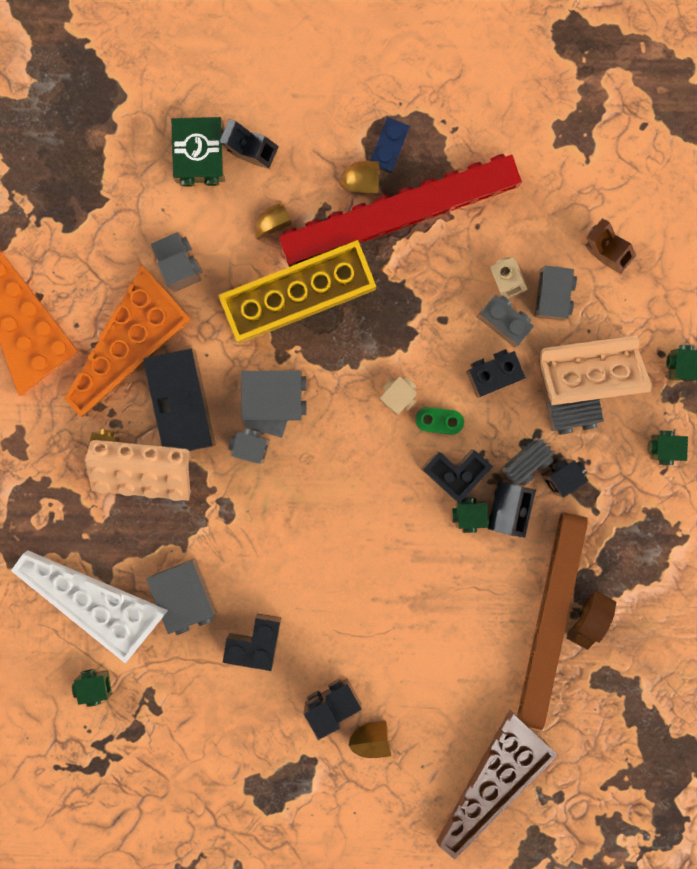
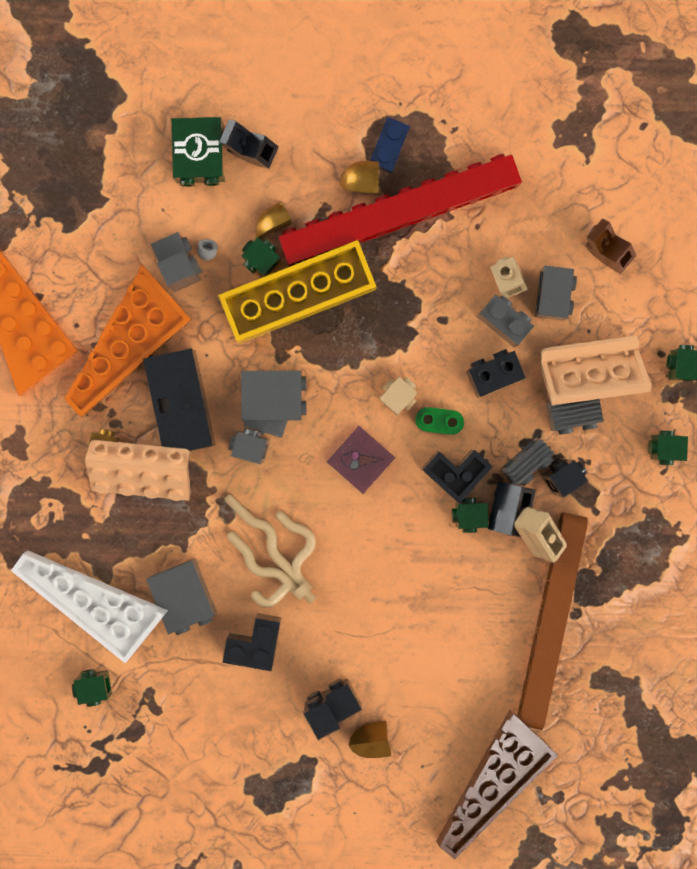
reddish brown brick [566,590,617,650] -> none
none -> light grey hinge [197,239,218,261]
none -> tan plant [224,494,316,608]
none -> dark green brick [241,237,281,277]
none -> tile [327,426,395,494]
none -> tan brick [514,507,567,563]

